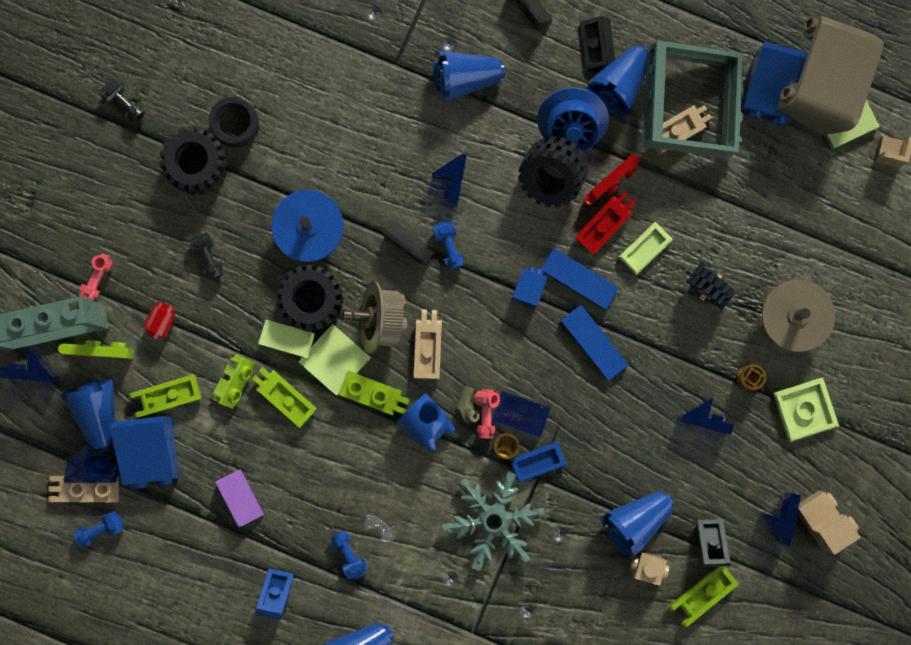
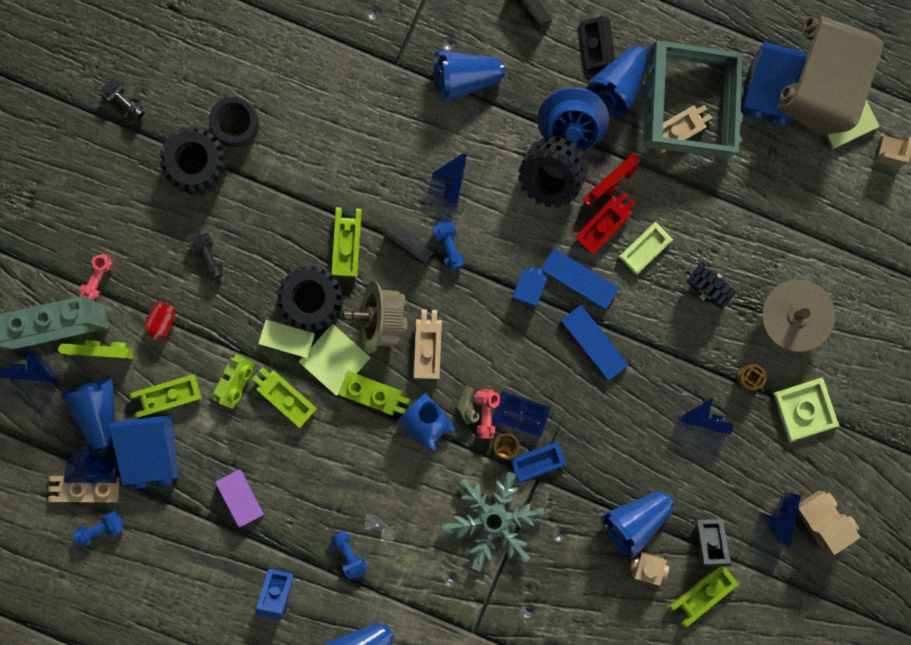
blue piece [271,190,344,262] -> none
none -> lime hinge [332,207,362,278]

